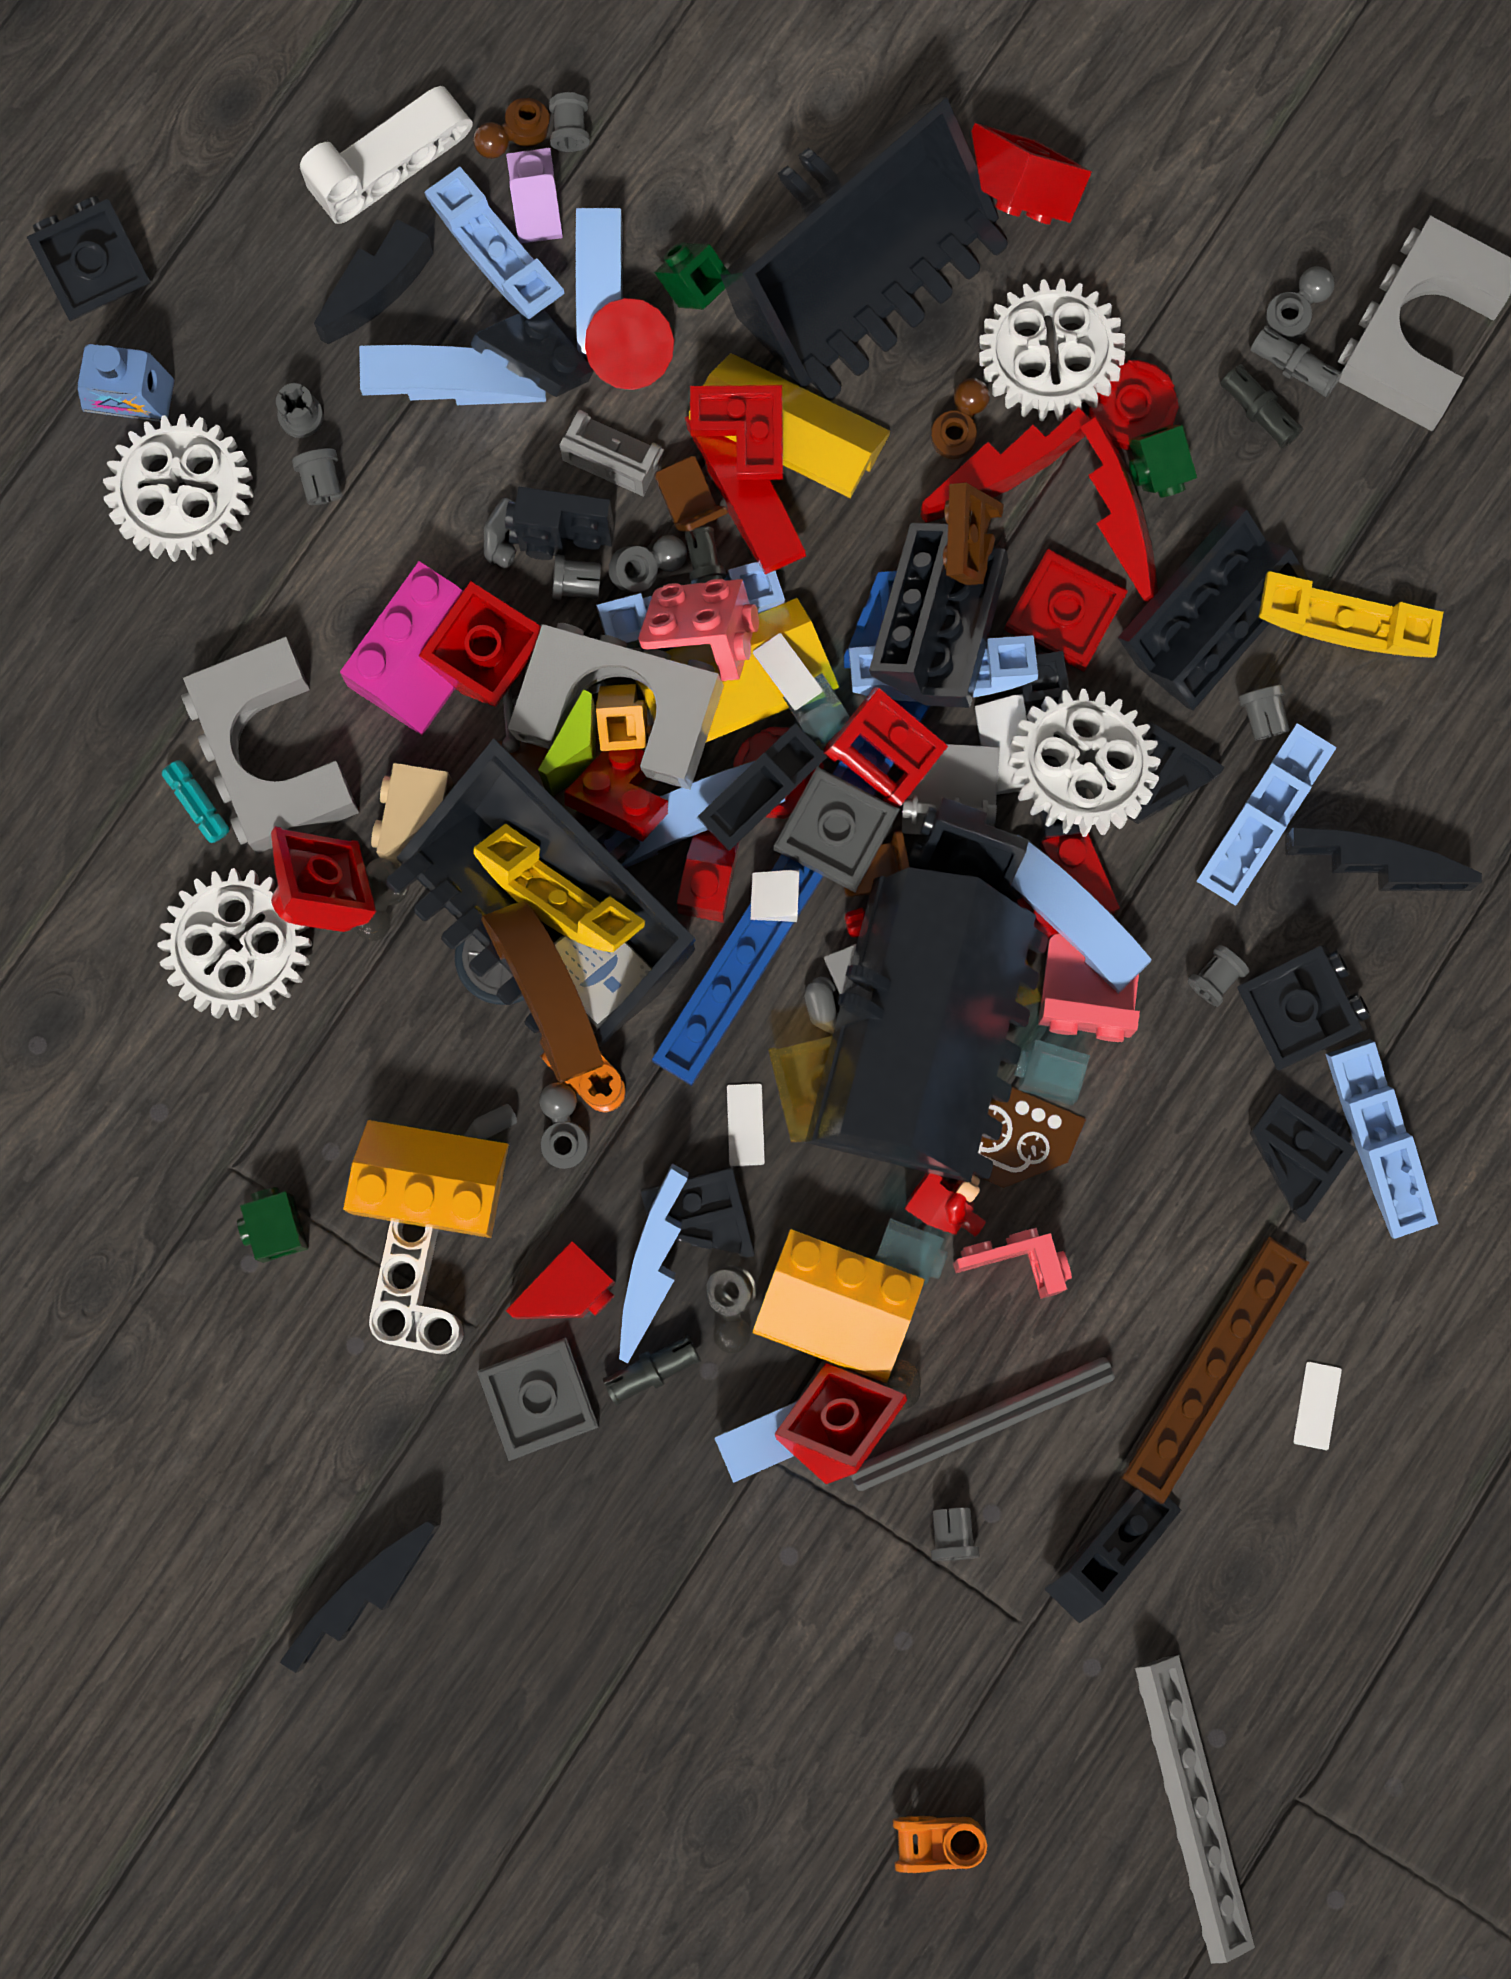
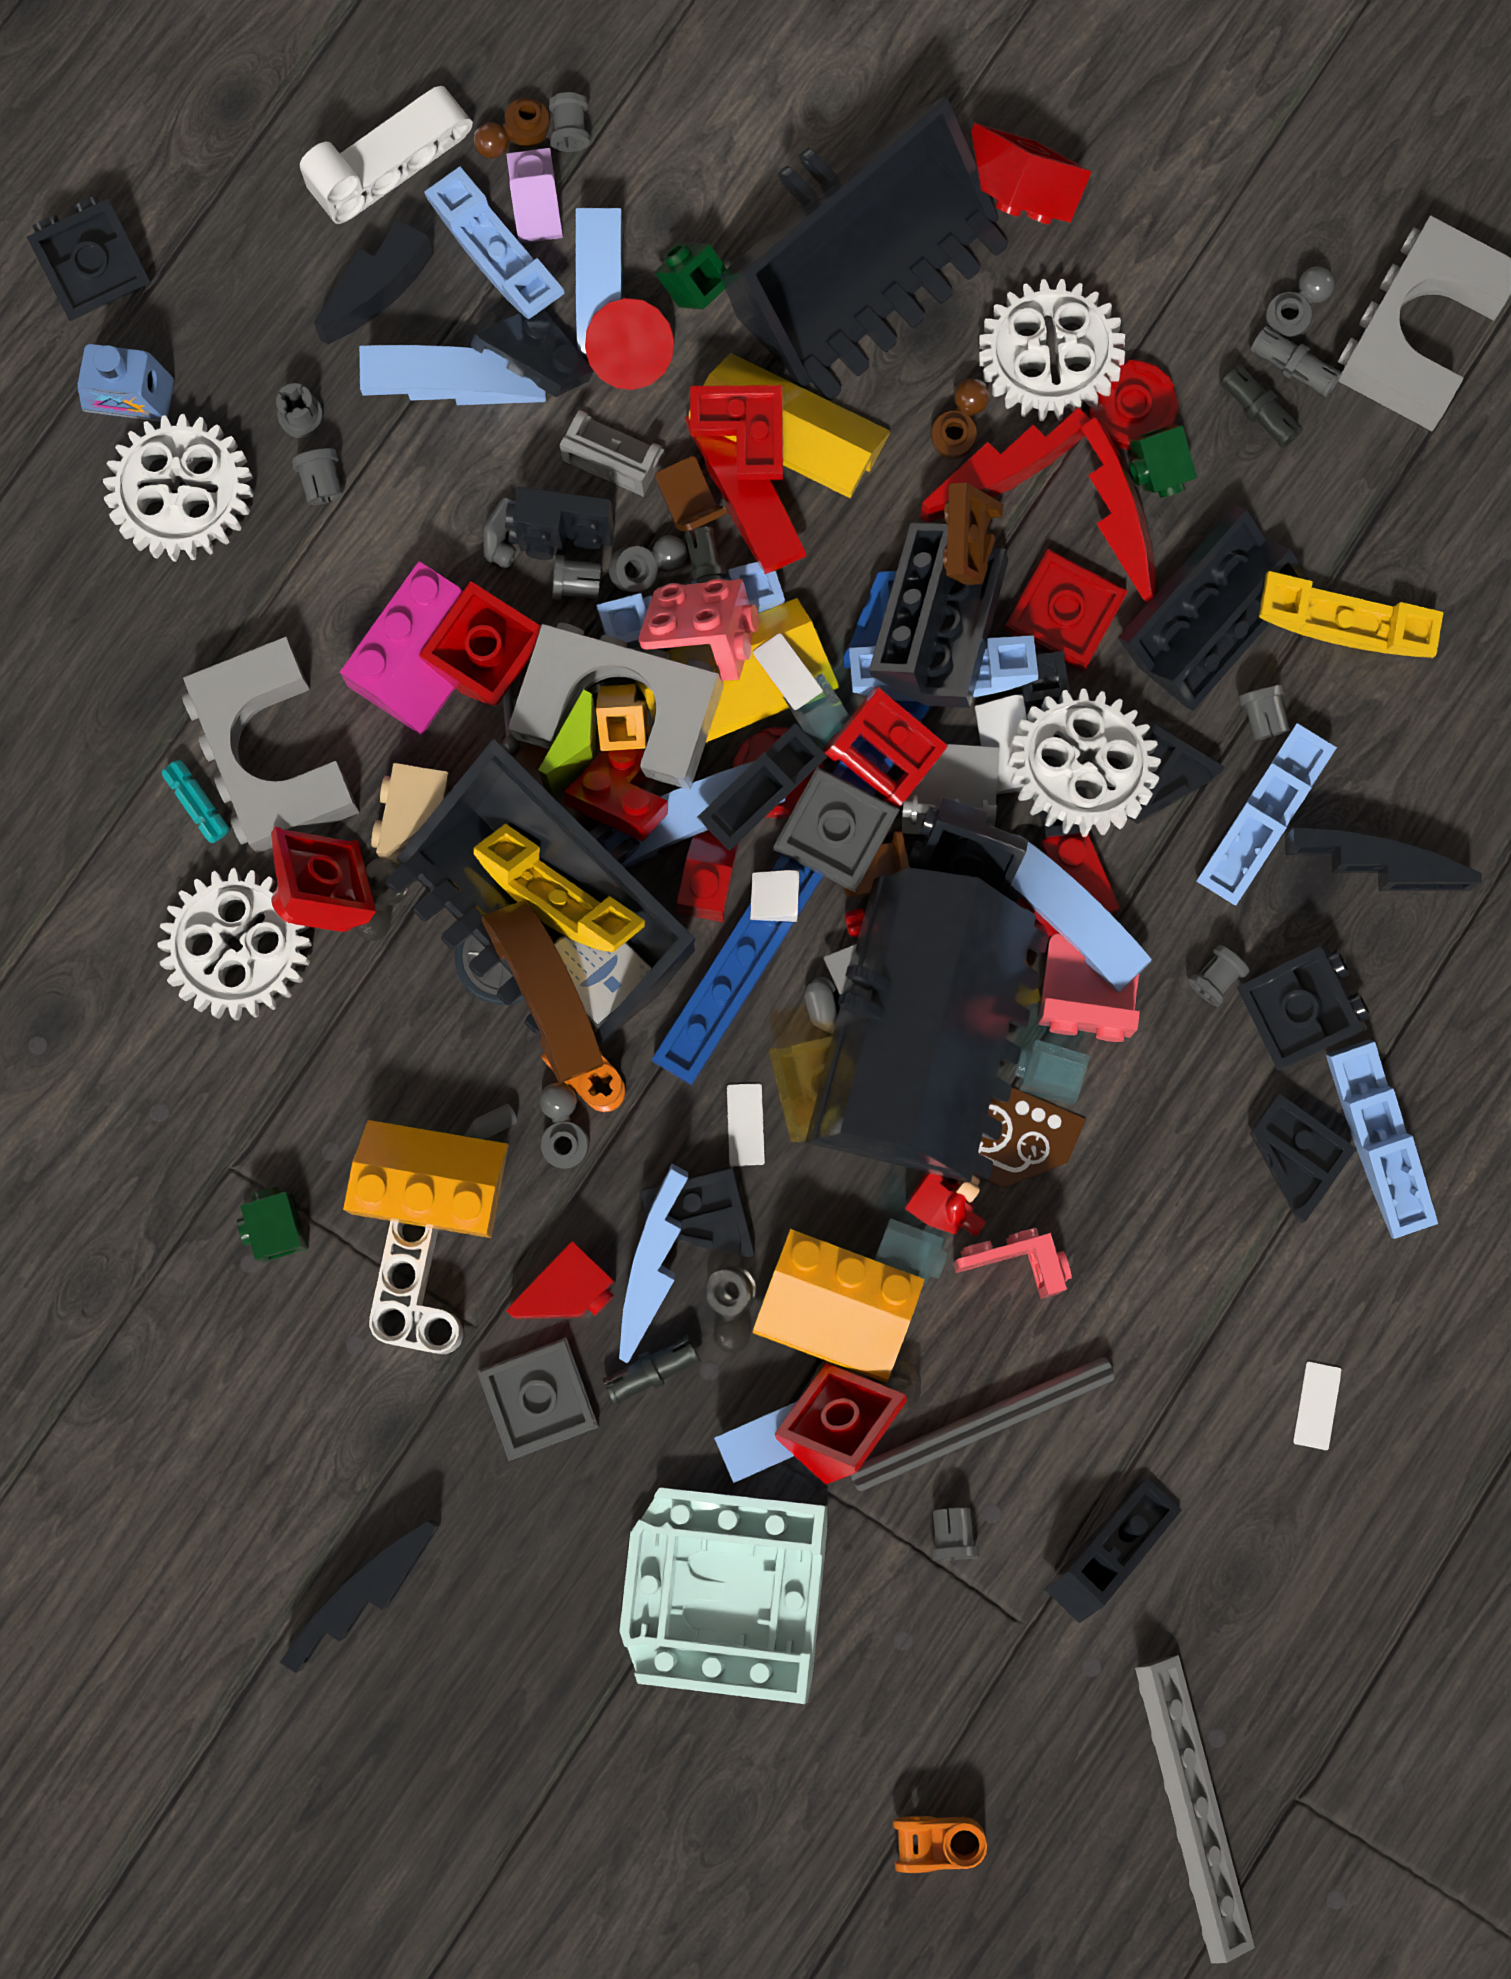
reddish brown tile [1120,1237,1310,1504] -> none
none -> light aqua wedge [620,1488,827,1704]

